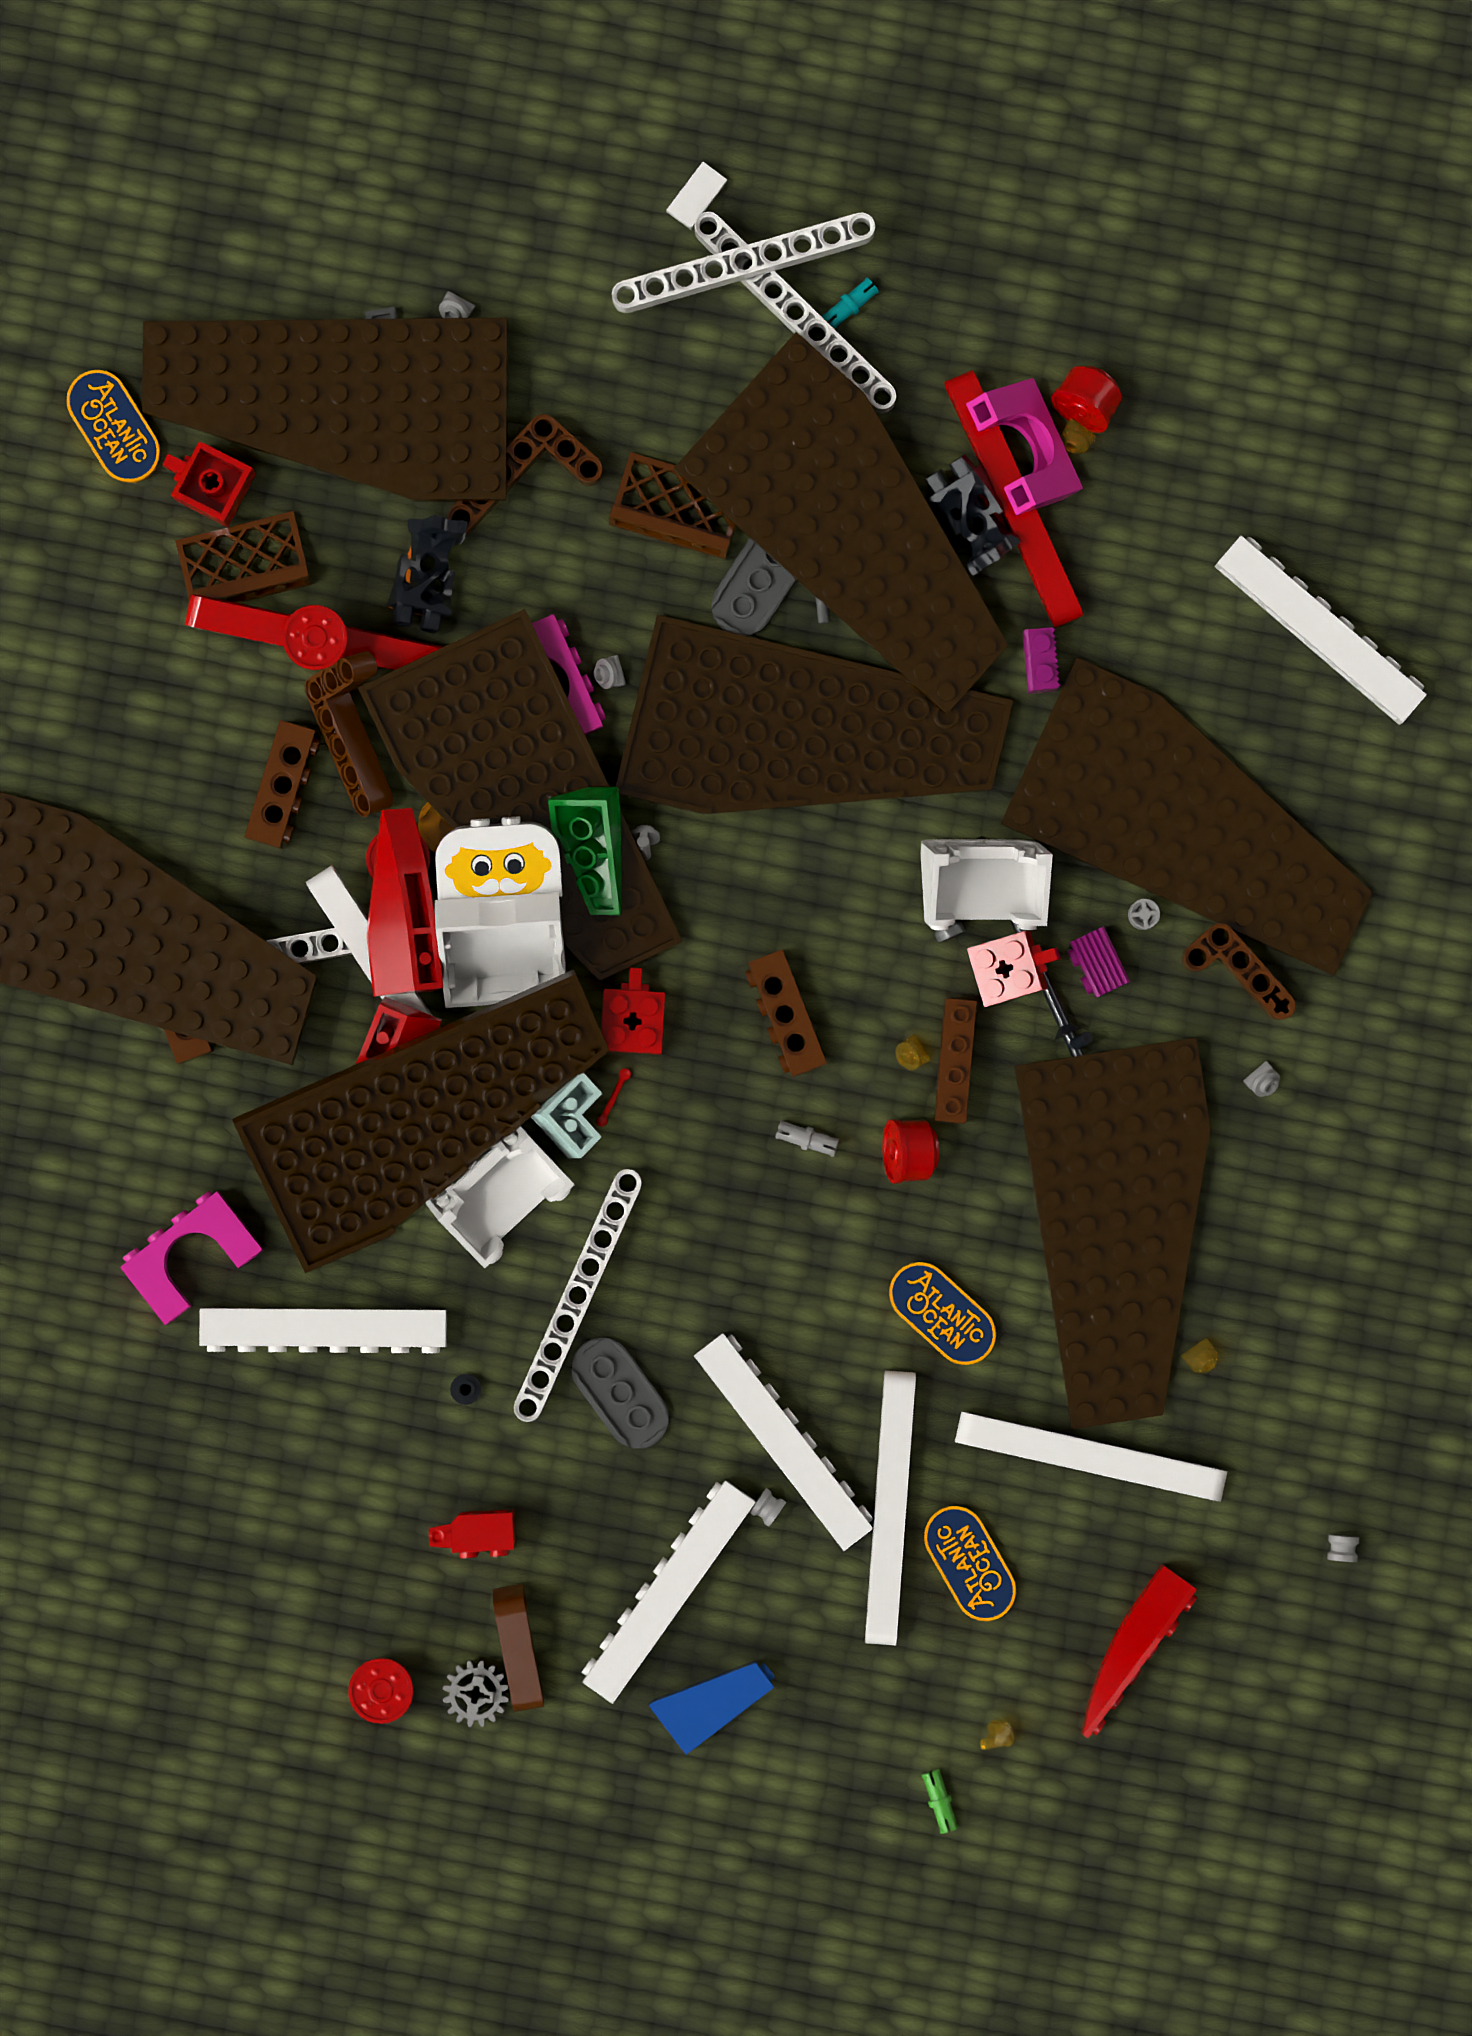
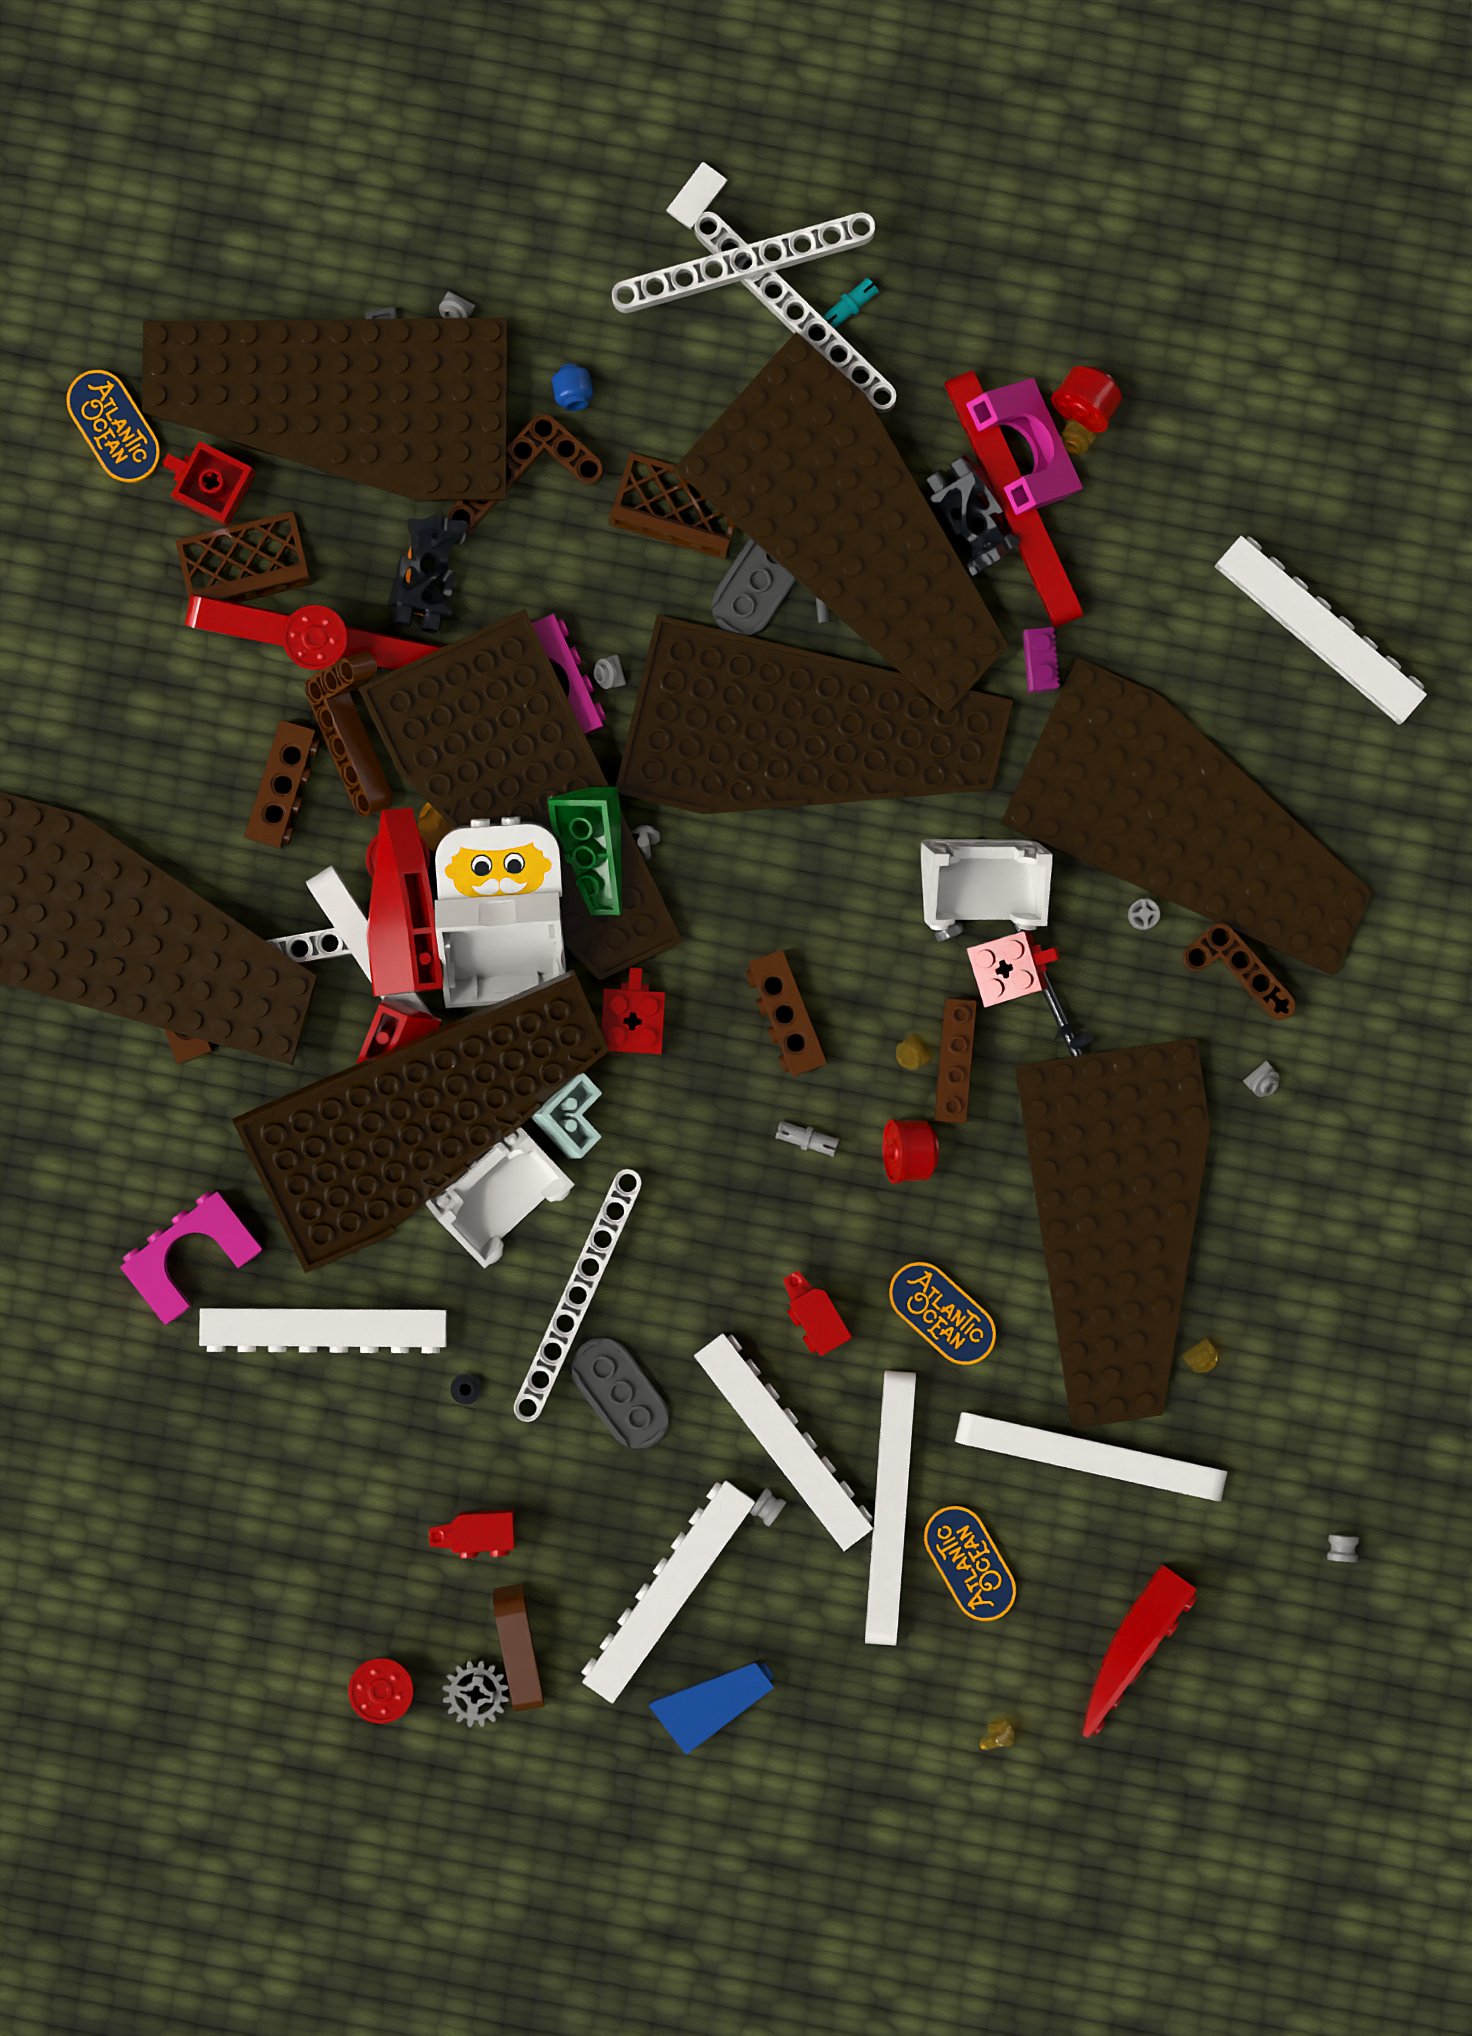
red hinge [596,1068,631,1127] -> none
bright green pin [921,1769,959,1834] -> none
magenta brick [1067,926,1130,998] -> none
none -> blue head [551,363,594,411]
none -> red hinge [783,1271,852,1356]

